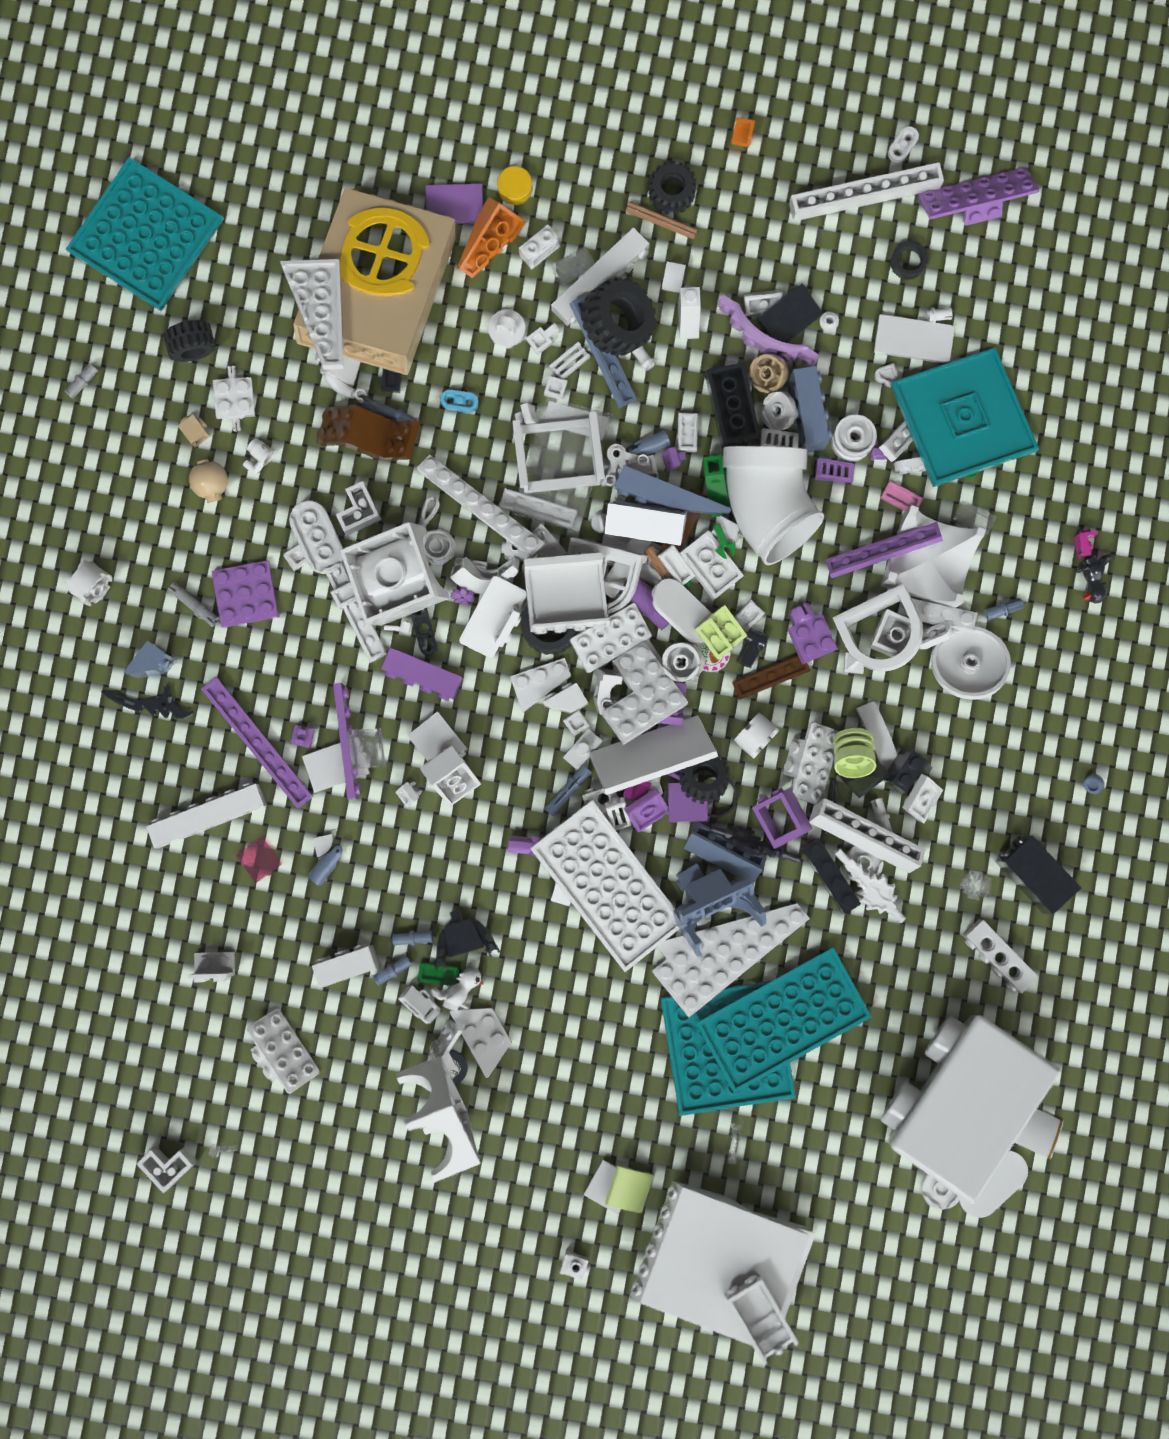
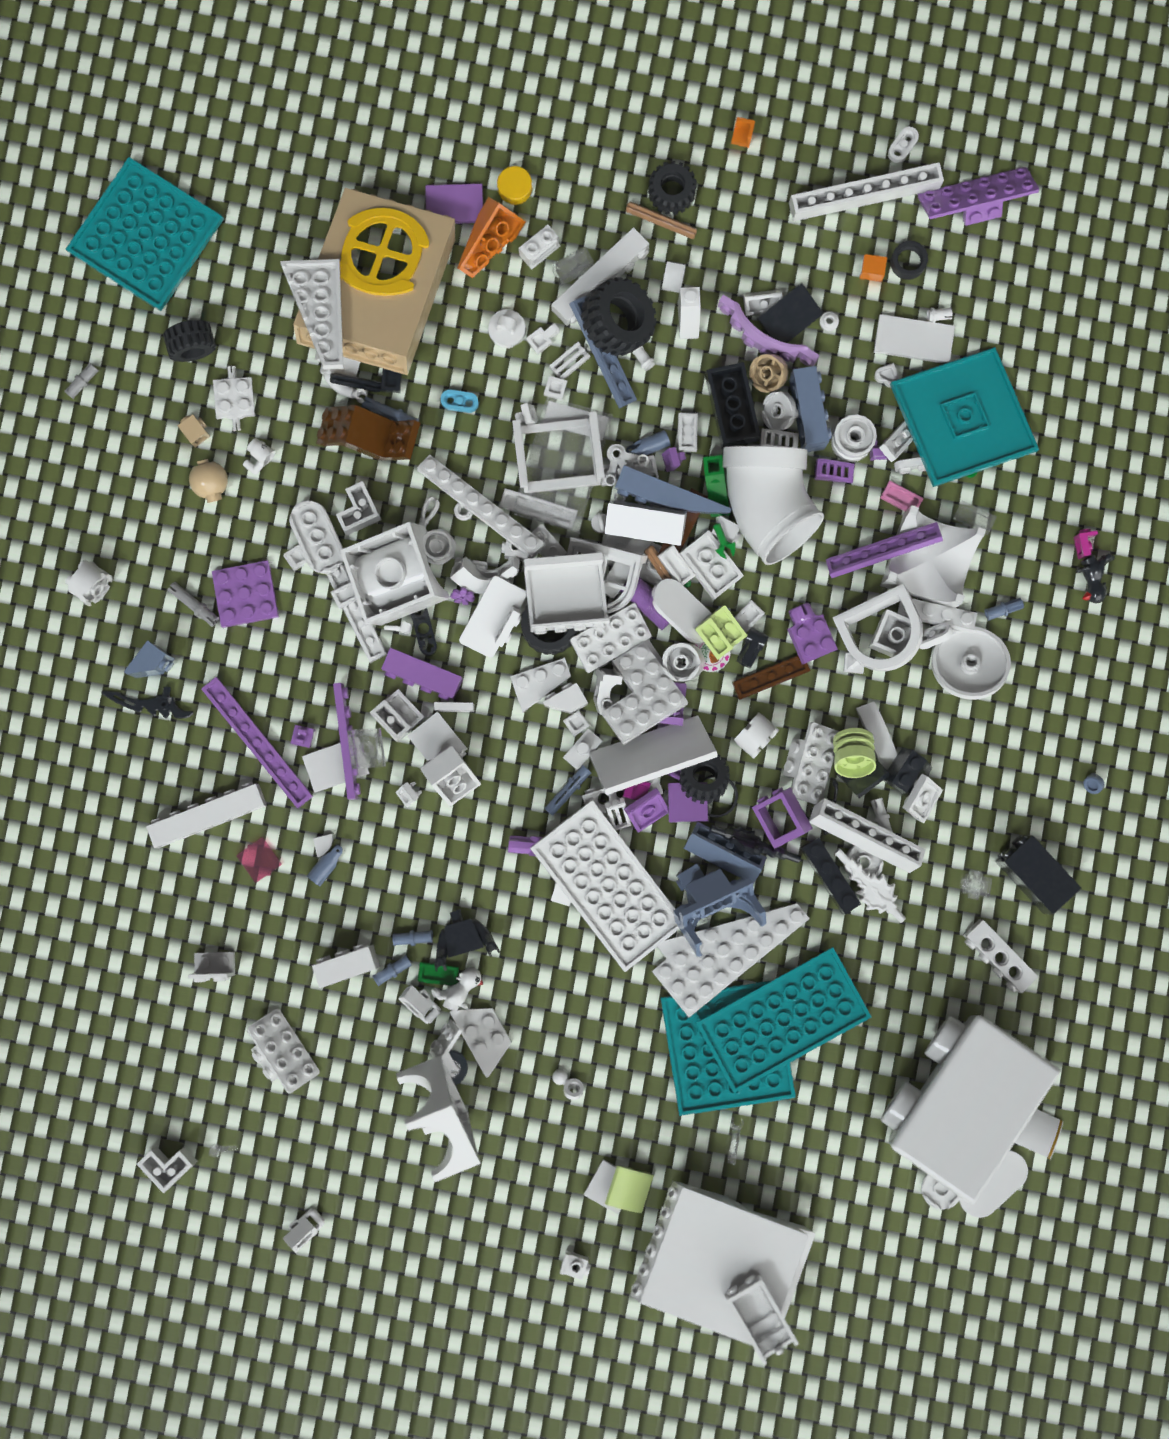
none -> white piece [282,1208,325,1253]
none -> black axle [330,373,381,392]
none -> white brick [370,689,424,742]
none -> white tile [434,702,474,712]
none -> white plate [454,503,473,521]
none -> white plate [552,1069,584,1100]
none -> orange panel [859,254,887,282]

